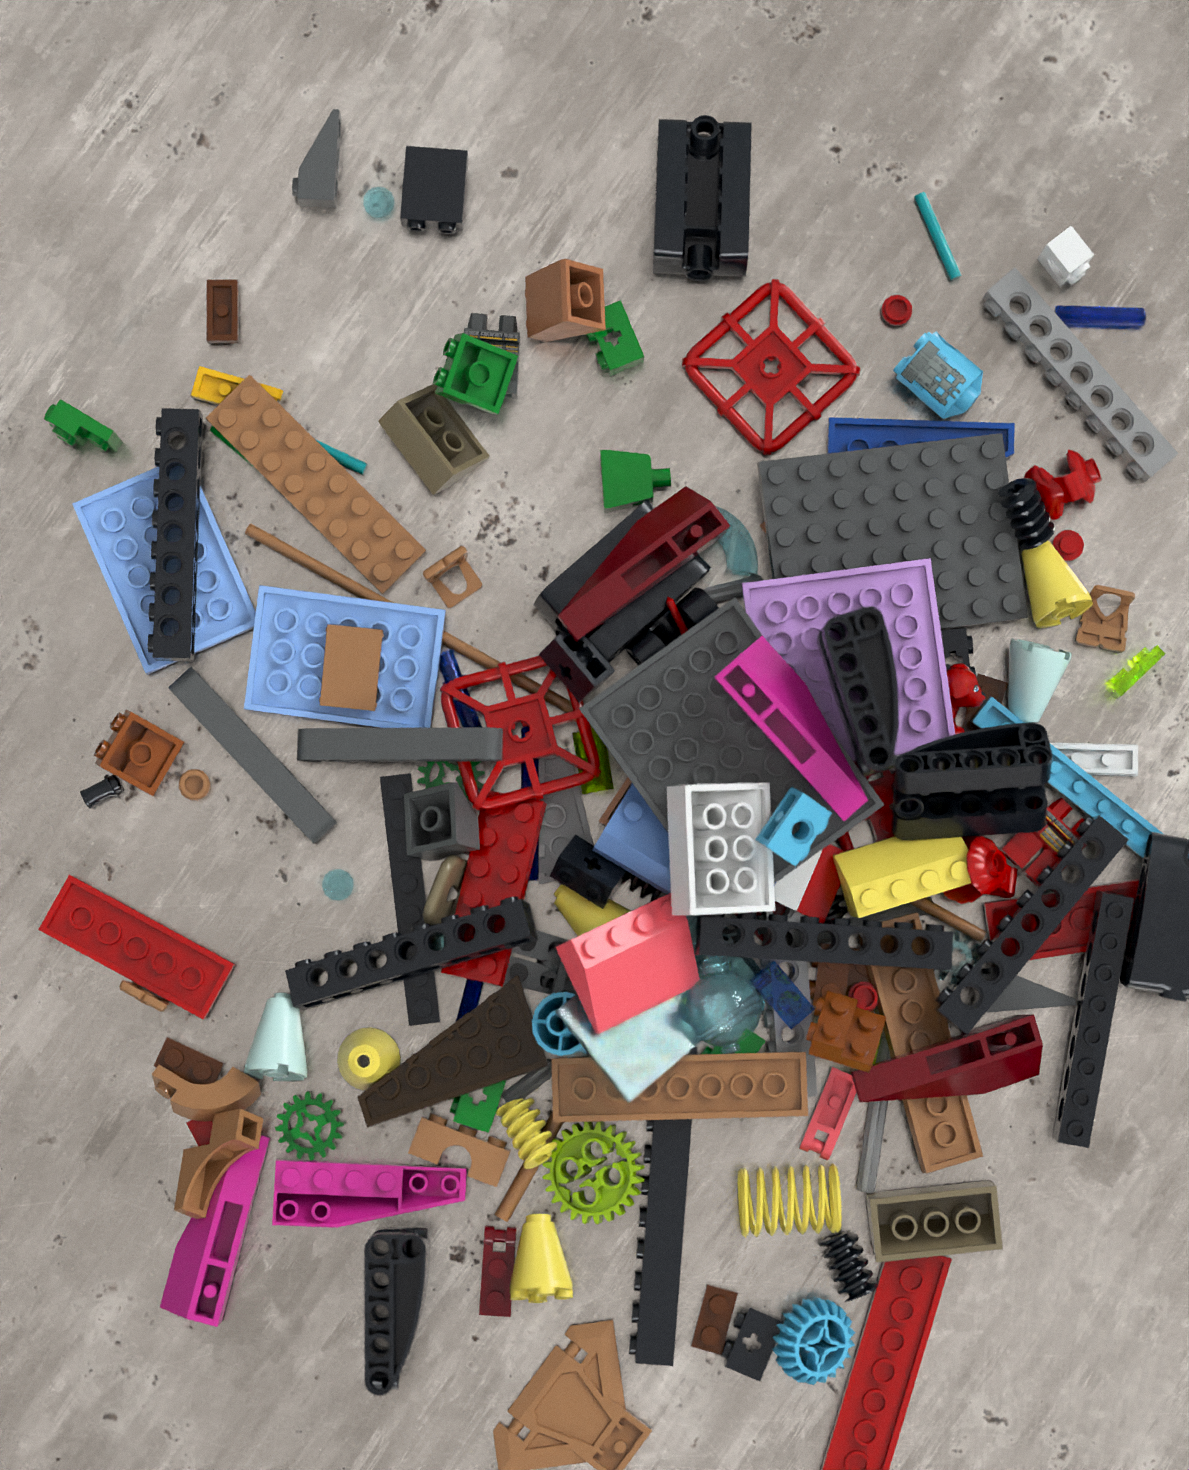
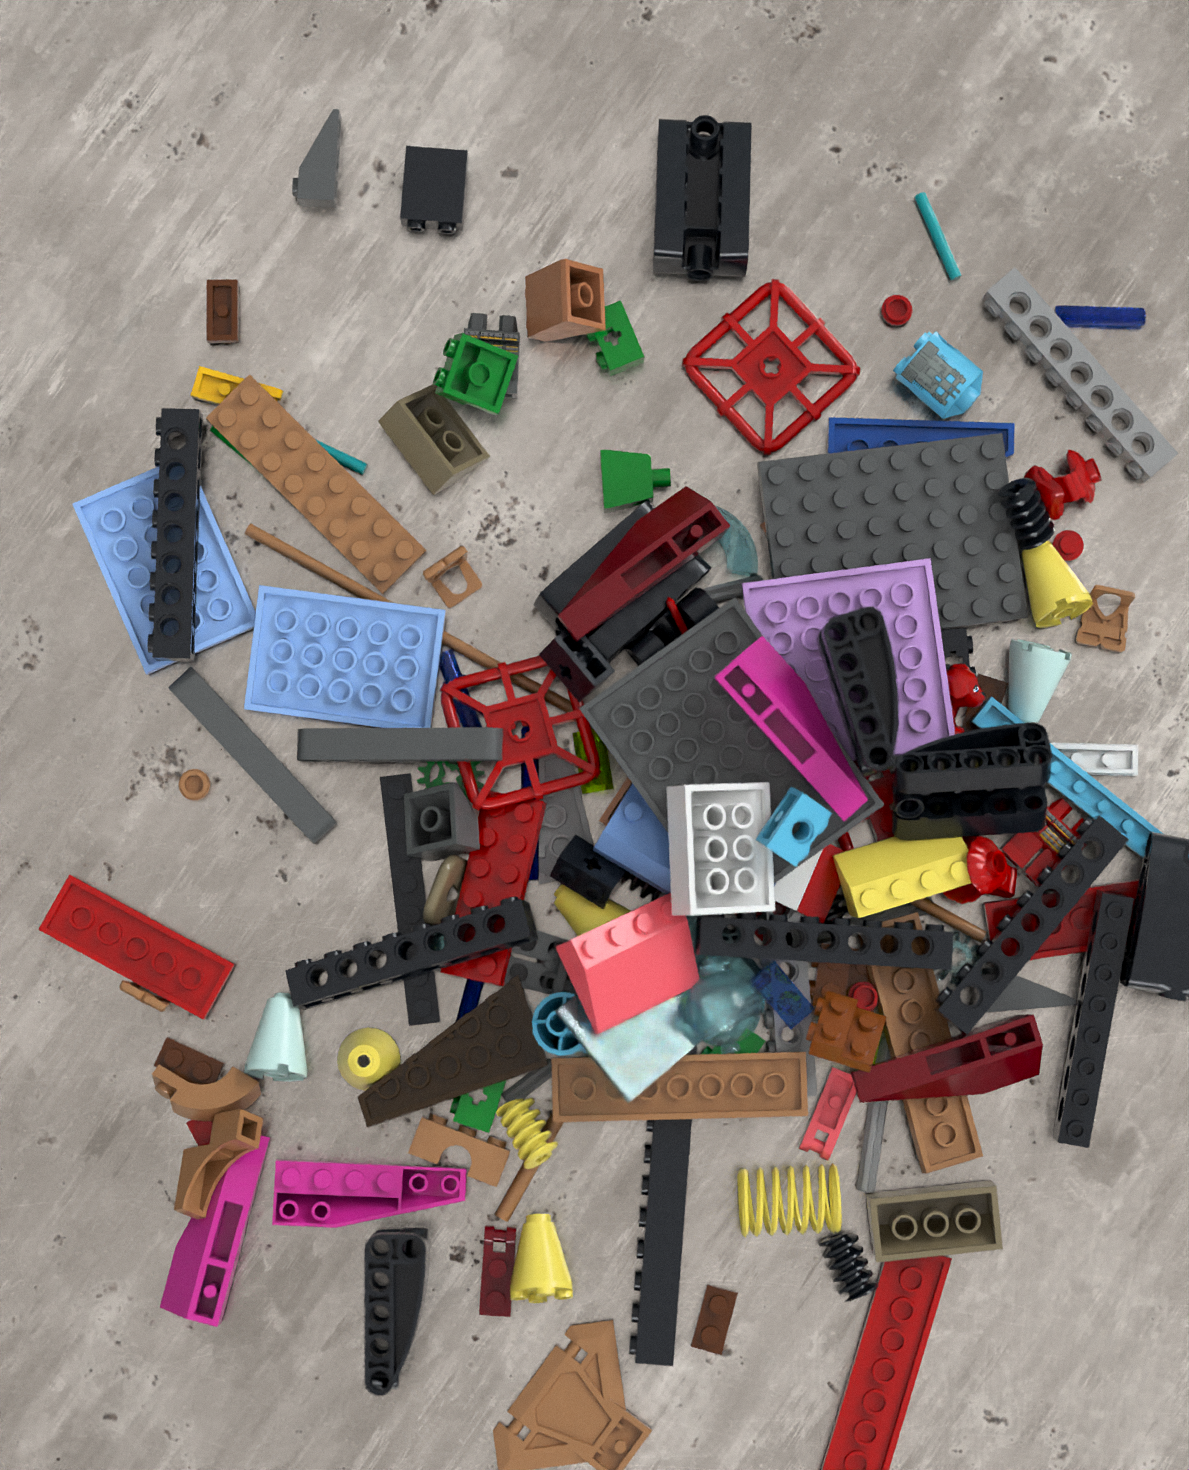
green plate [44,399,123,452] -> none
black pin [80,774,123,809] -> none
dark orange plate [94,709,184,796] -> none
green gear [275,1091,345,1161] -> none
medium nougat piece [319,624,384,711] -> none
clear light blue plate [322,869,354,900] -> none
clear light blue plate [363,187,394,218] -> none
lime gear [542,1121,645,1224] -> none
black brick [721,1304,784,1382] -> none
medium azure gear [772,1297,855,1385] -> none
white brick [1038,226,1094,287] -> none
clear neon green plate [1107,645,1166,699] -> none

